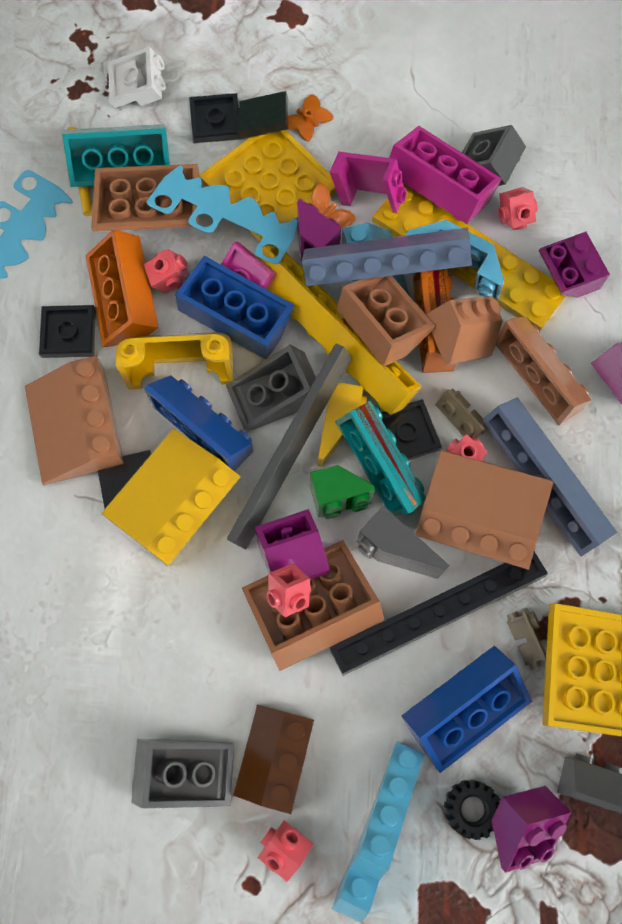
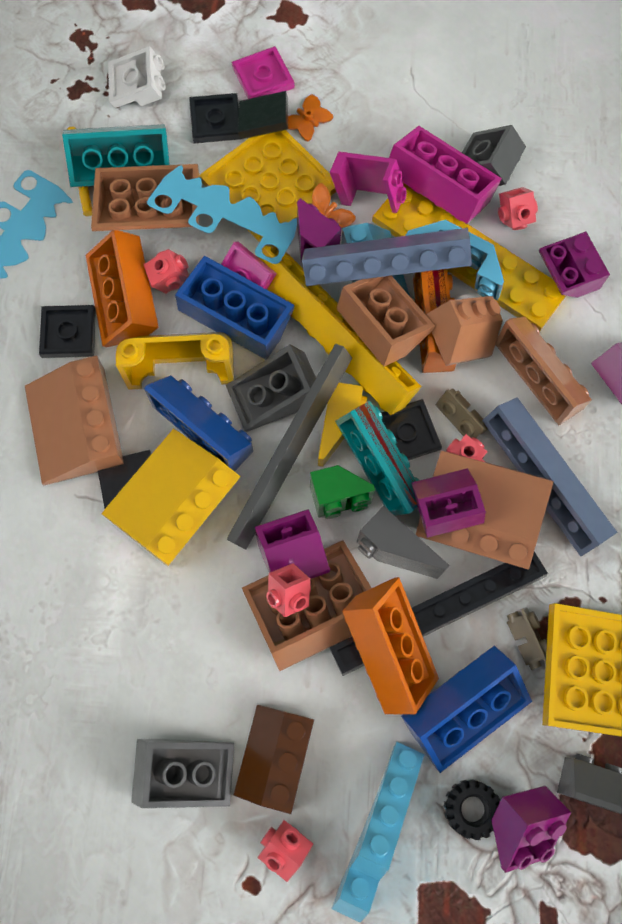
none -> dark pink tile [232,46,295,99]
none -> orange slope [342,577,439,714]
none -> magenta slope [411,468,486,538]

